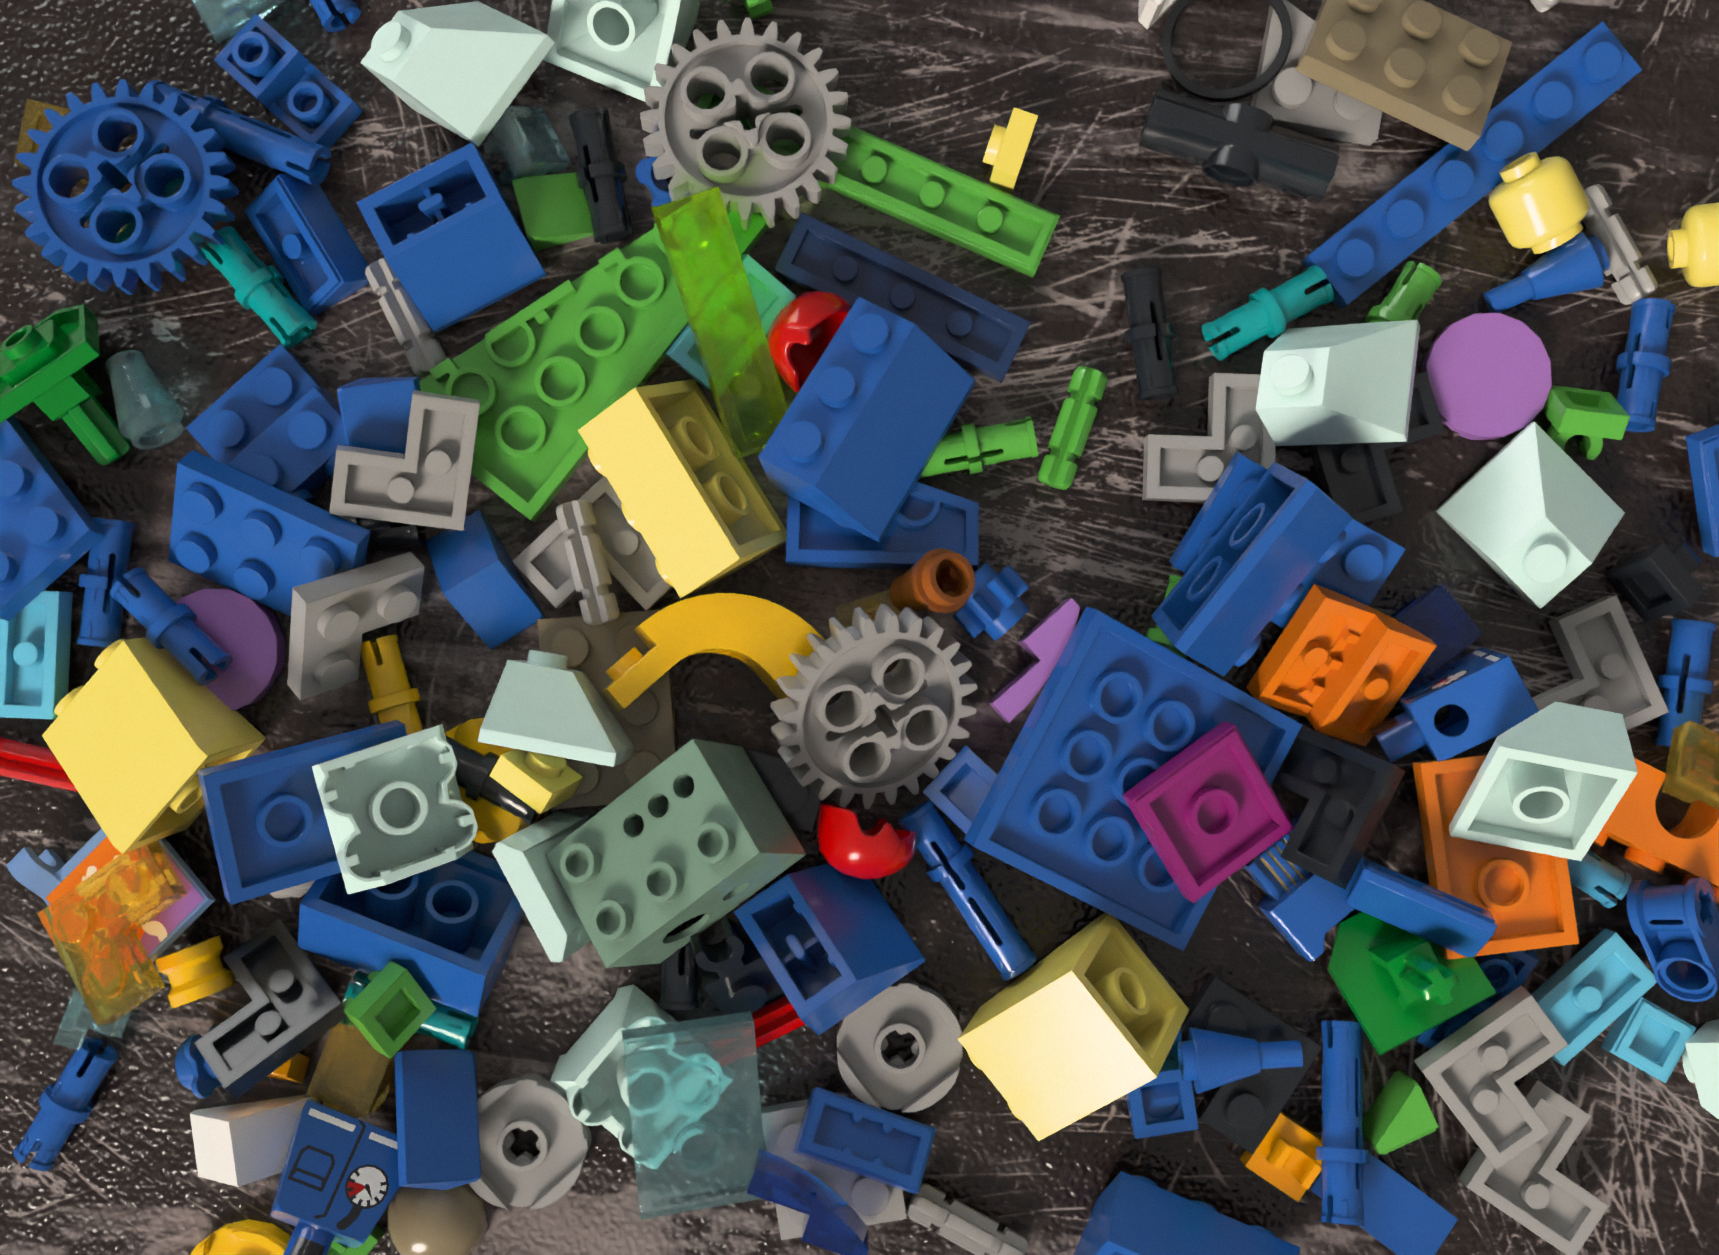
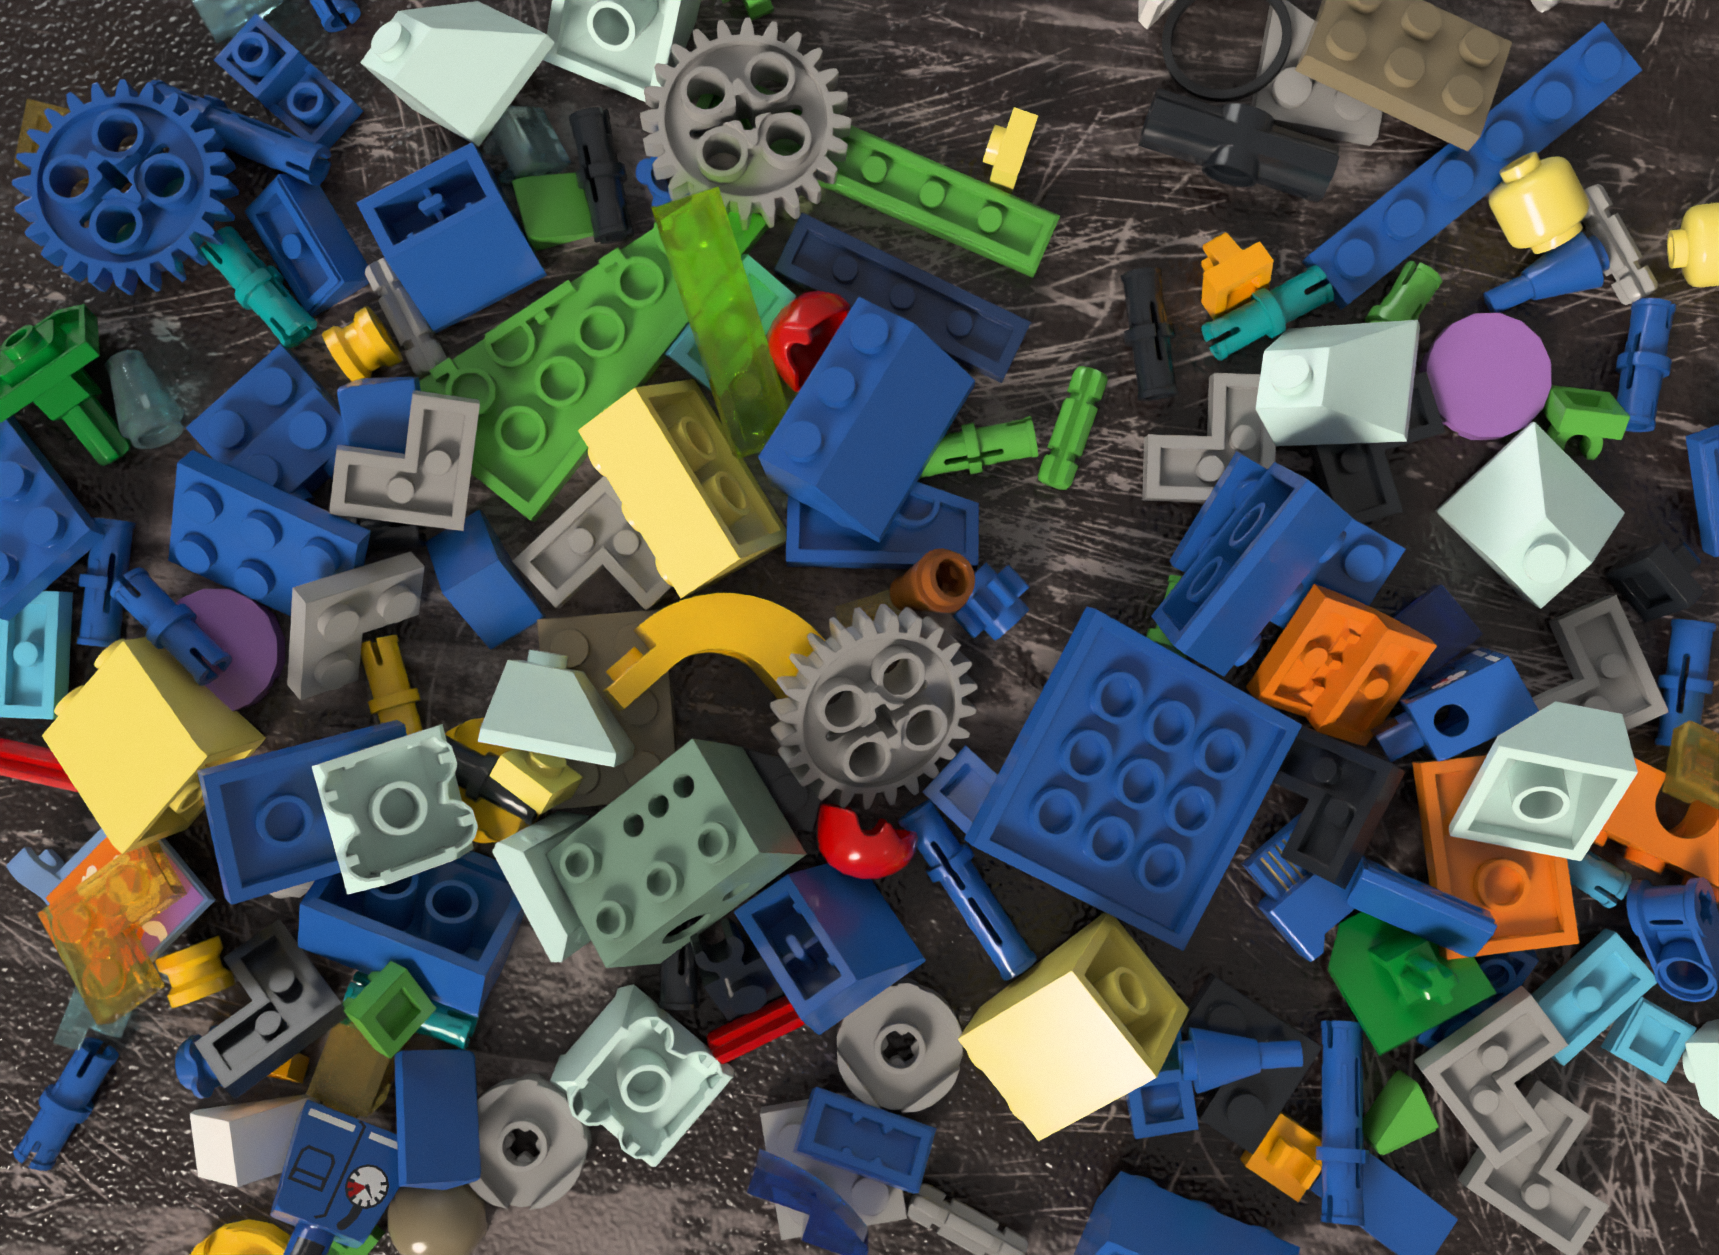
light grey axle [556,499,620,626] -> none
clear light blue tile [621,1011,768,1220] -> none
medium lavender slope [988,598,1081,723] -> none
magenta tile [1122,720,1294,903] -> none
none -> yellow wheel [322,306,403,382]
none -> light orange tile [1201,232,1274,320]

